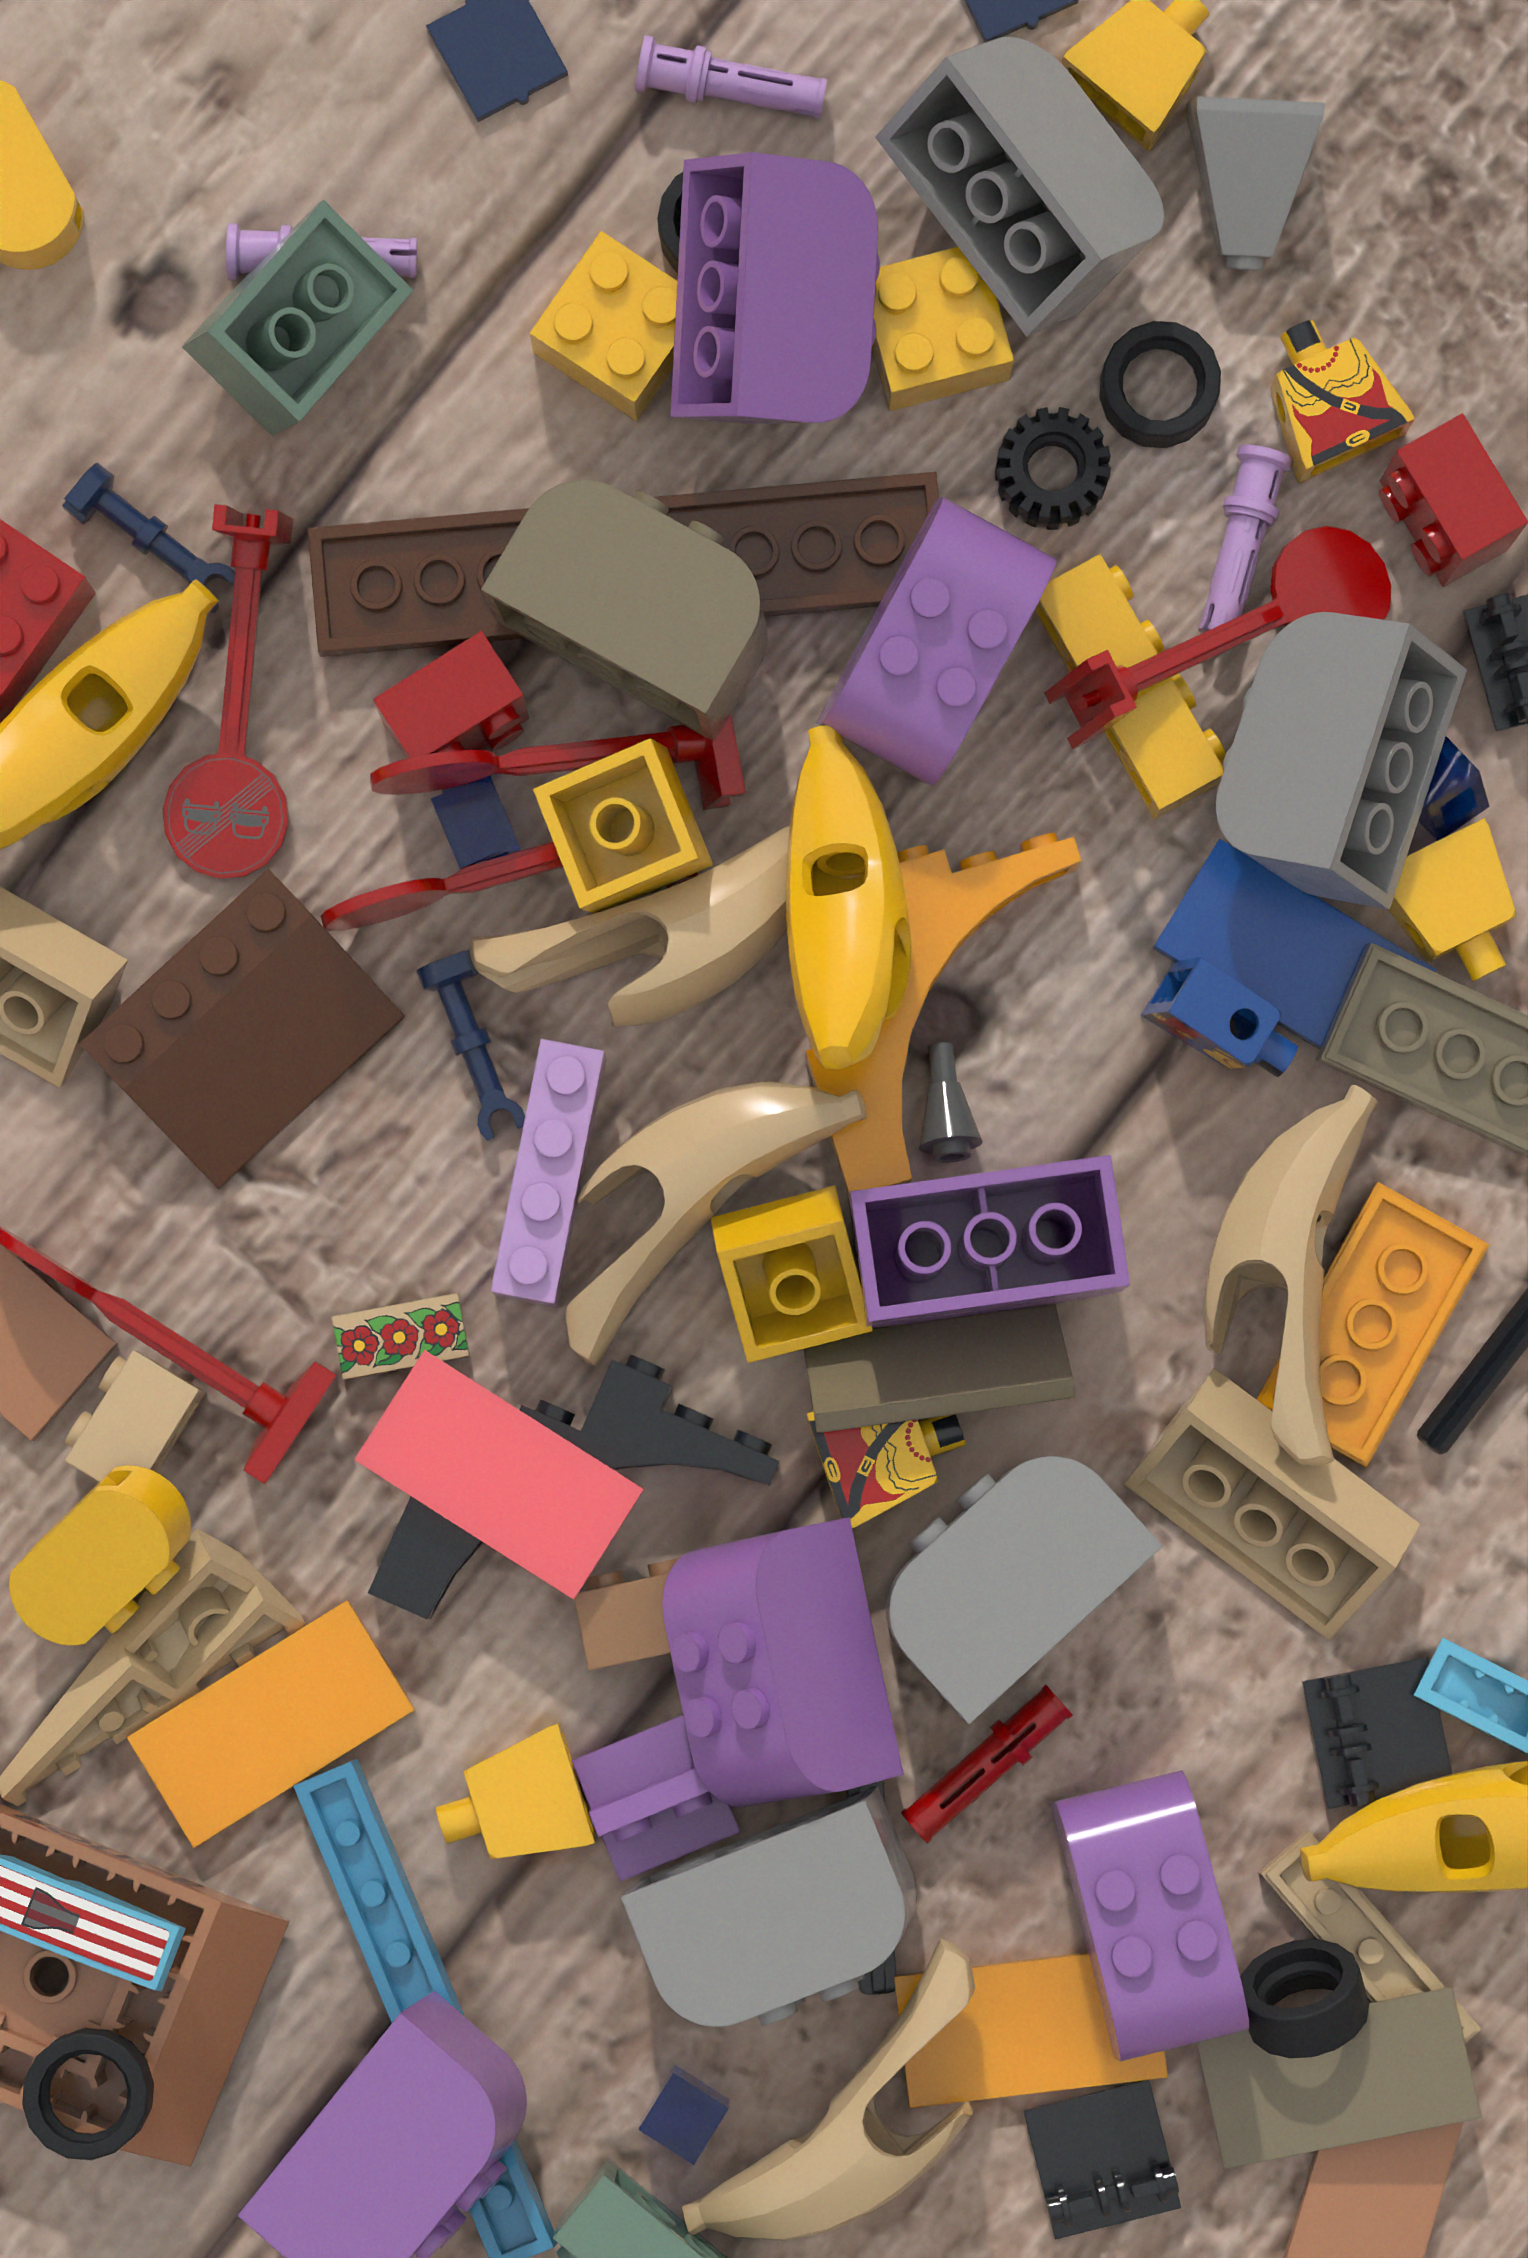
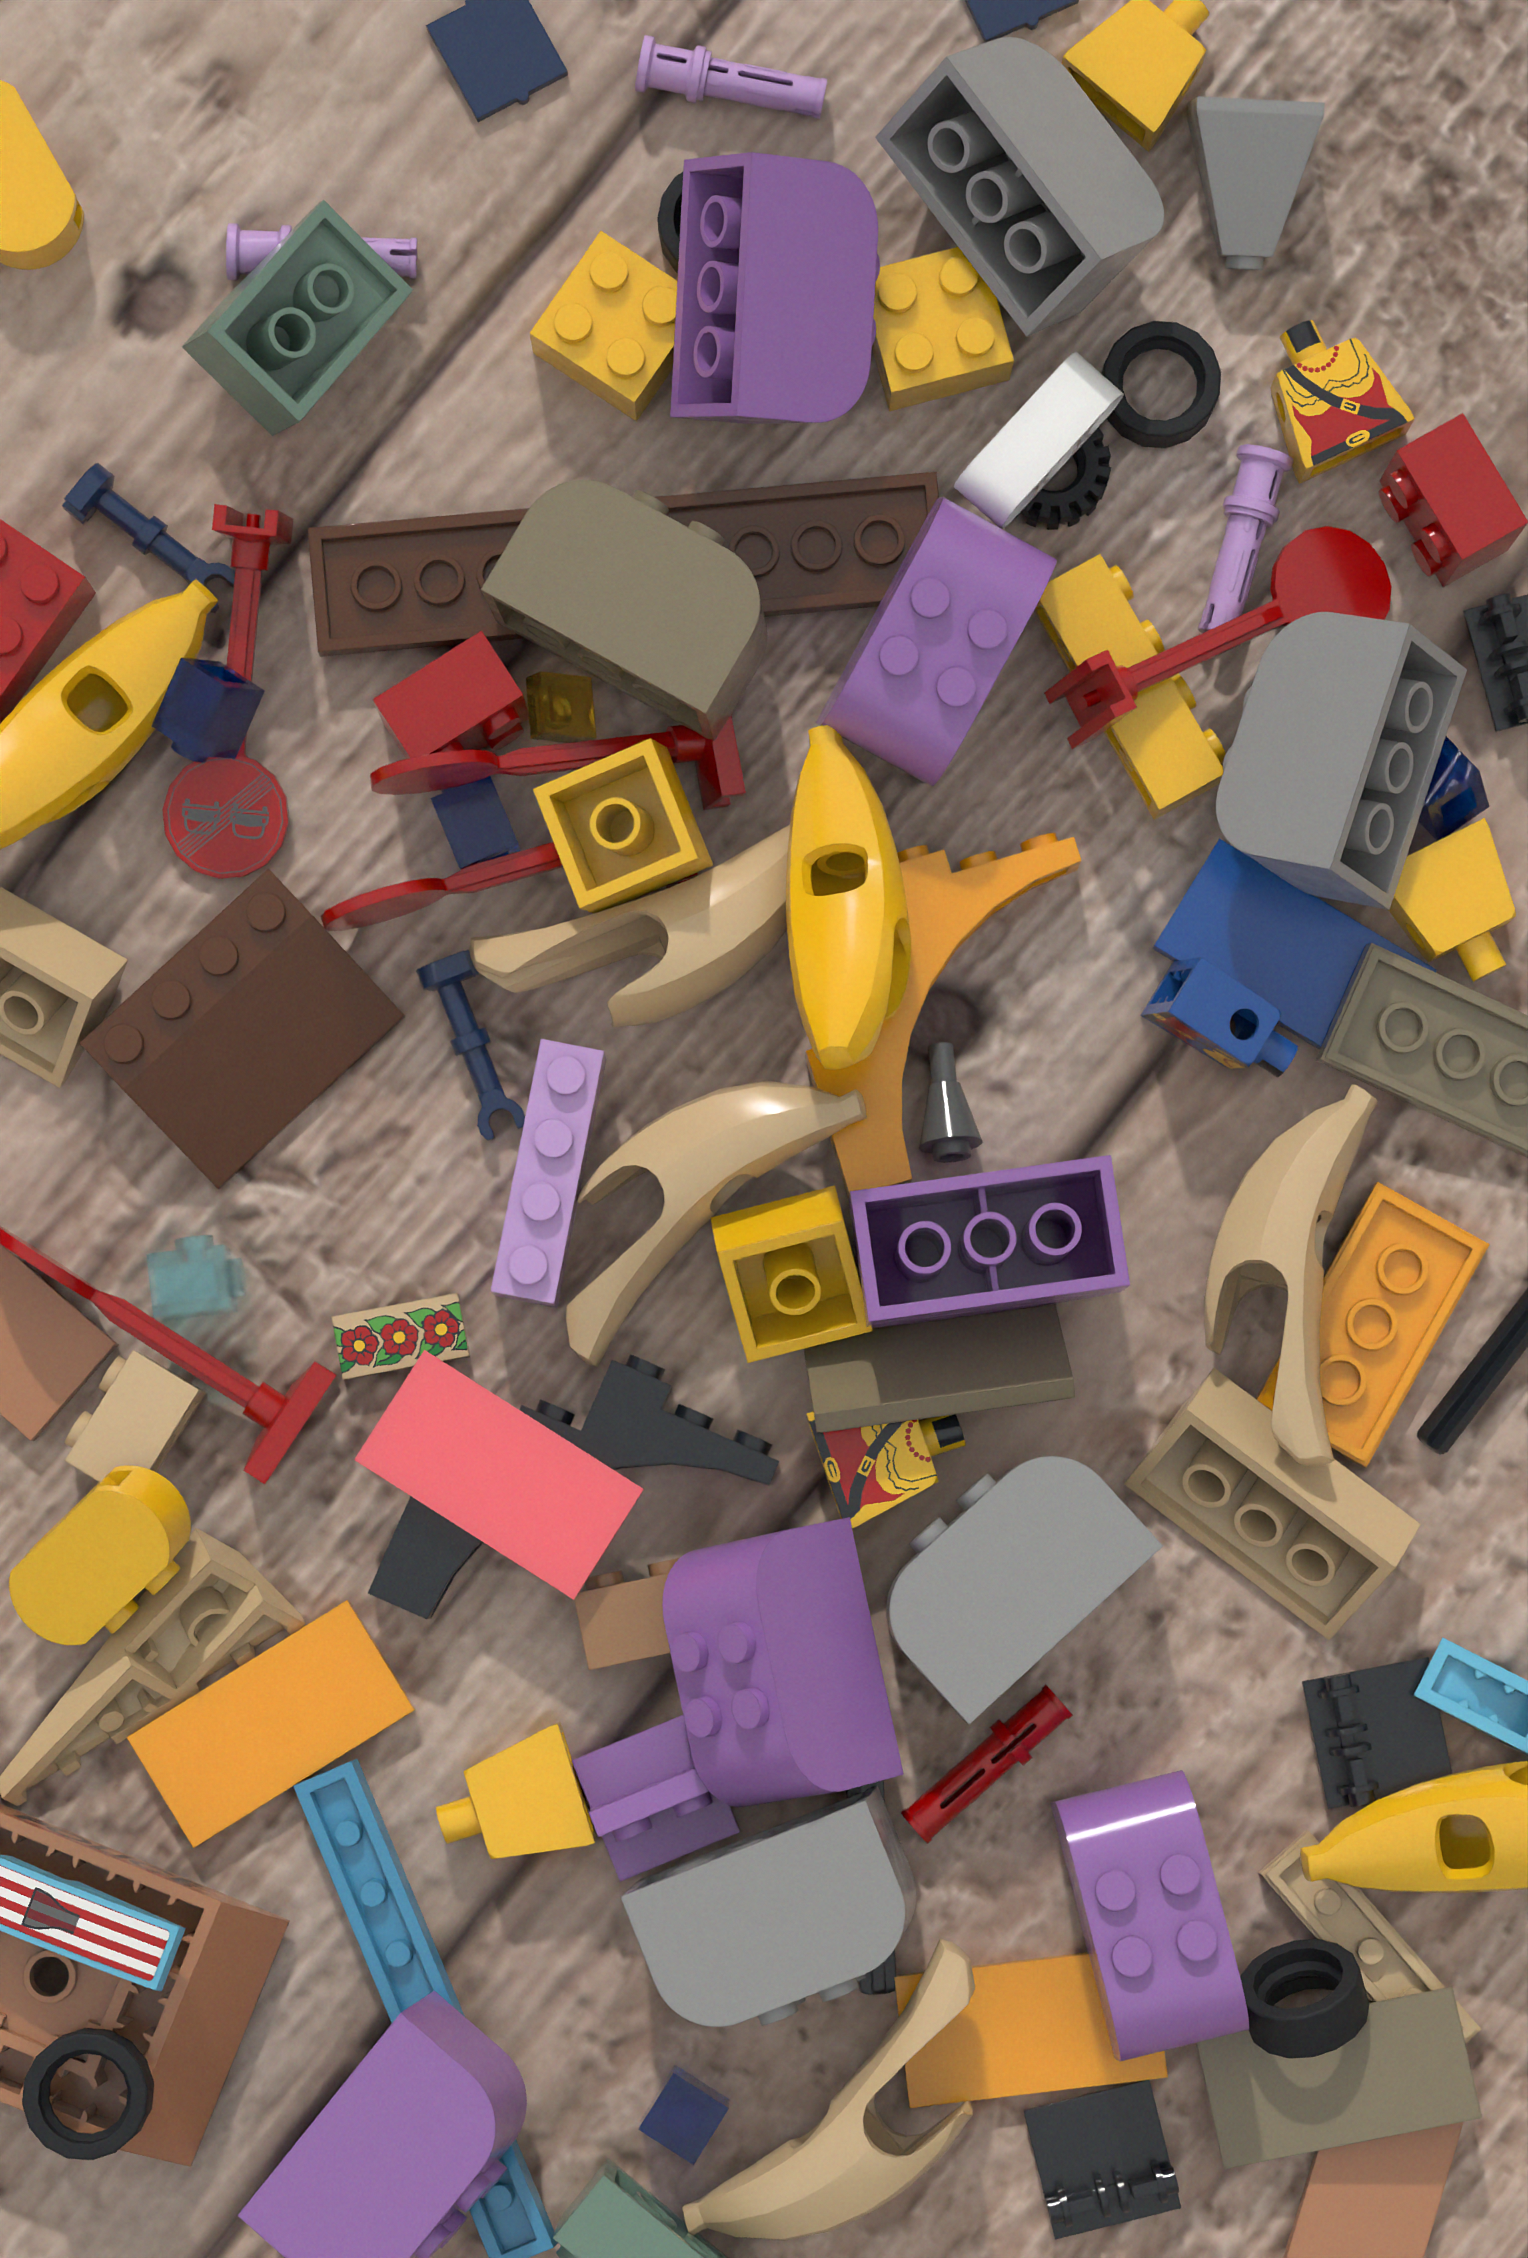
none -> clear light blue brick [146,1235,246,1321]
none -> clear blue brick [152,658,265,763]
none -> clear yellow plate [526,671,597,743]
none -> white beam [954,352,1124,529]

